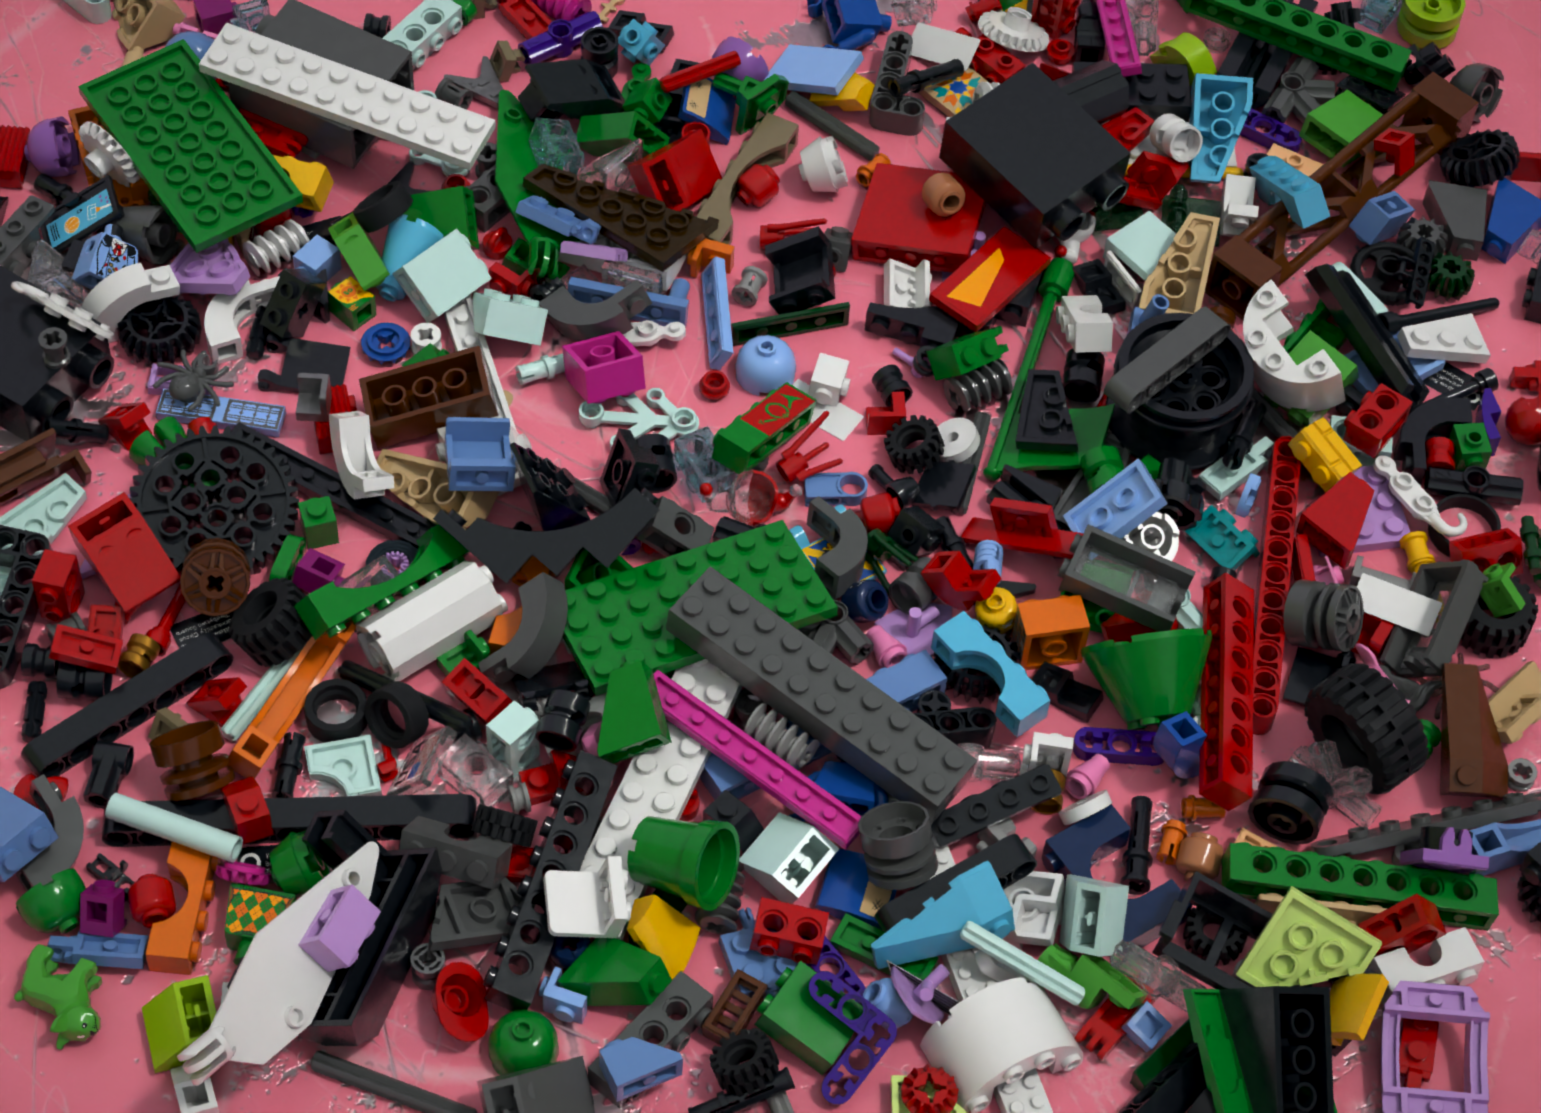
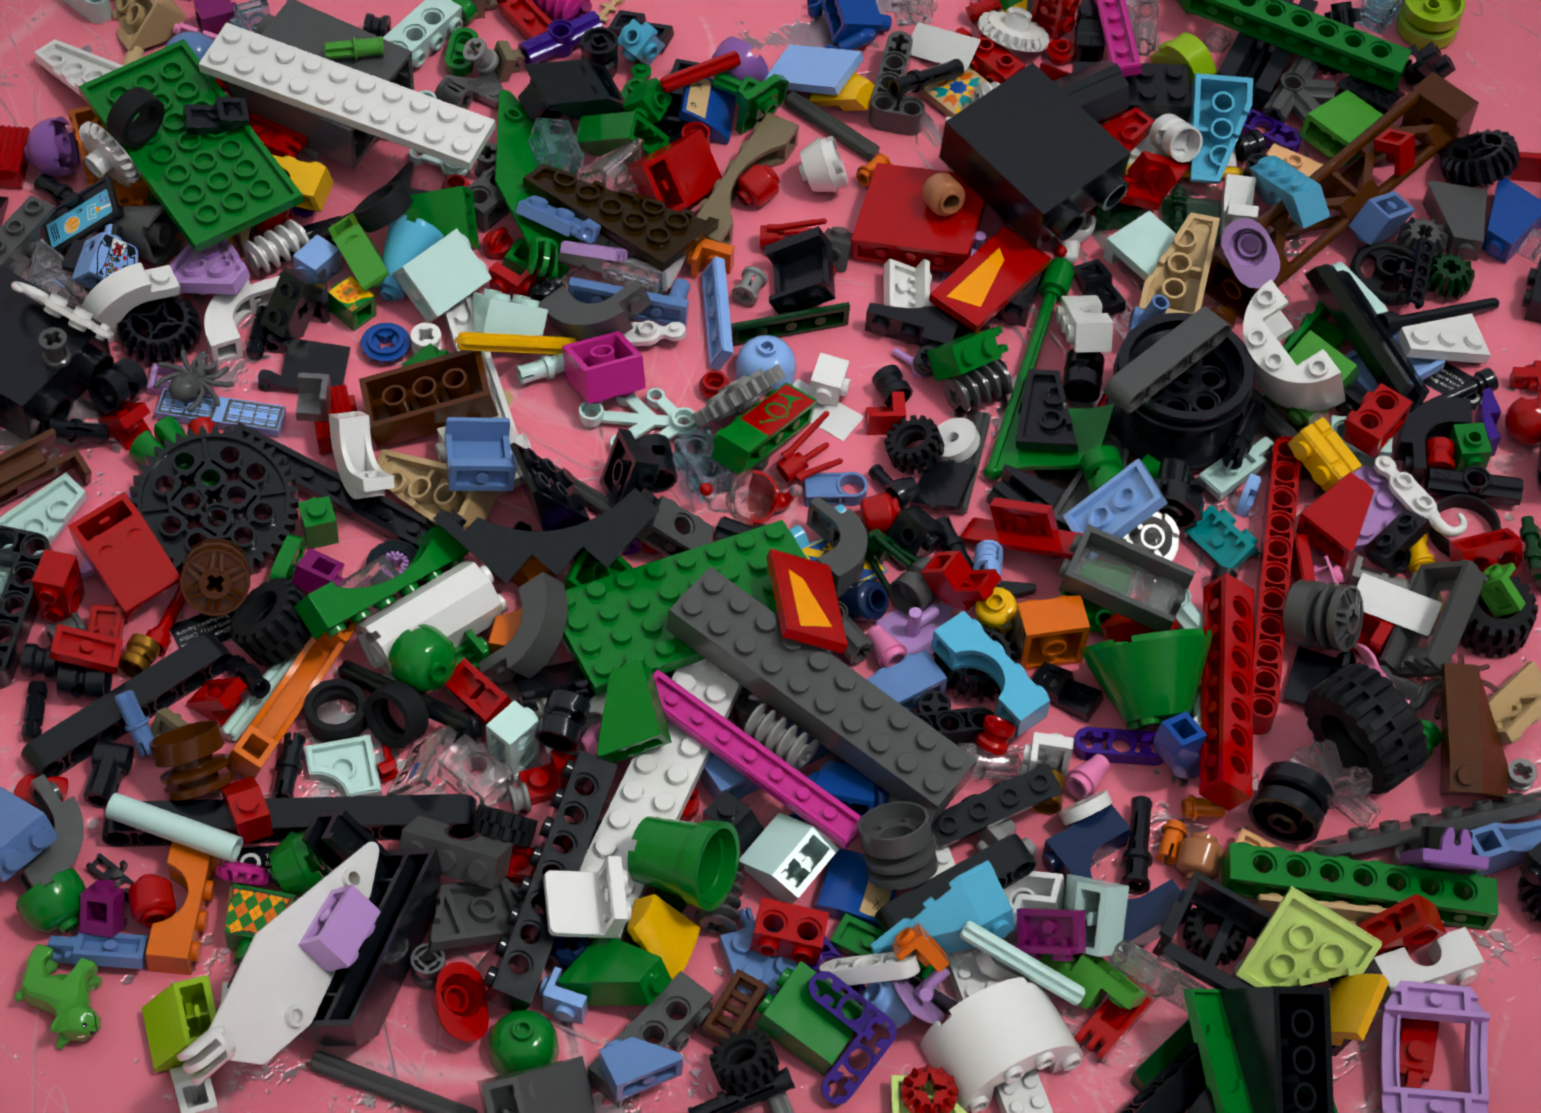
white slope [1104,250,1143,310] -> none
medium blue tile [1121,1001,1172,1052] -> none
dark grey cylinder [1450,63,1504,122] -> none
none -> white wing [34,39,123,97]
none -> black wheel [88,358,148,413]
none -> black tyre [106,87,165,148]
none -> medium blue axle [115,690,155,757]
none -> black slope [182,97,250,135]
none -> black pin [226,655,271,699]
none -> bright green axle [324,36,384,60]
none -> green cylinder [388,624,457,693]
none -> green plate [445,28,478,77]
none -> yellow axle [455,331,577,355]
none -> light grey bush [462,38,499,74]
none -> light grey gear [692,364,786,427]
none -> red tile [766,549,848,654]
none -> white beam [819,951,920,986]
none -> orange bracket [892,922,950,973]
none -> red wheel [976,715,1016,755]
none -> magenta bracket [1012,908,1086,961]
none -> lavender piece [1221,218,1280,289]
none -> black wheel [1235,129,1266,163]
none -> black plate [1364,509,1431,574]

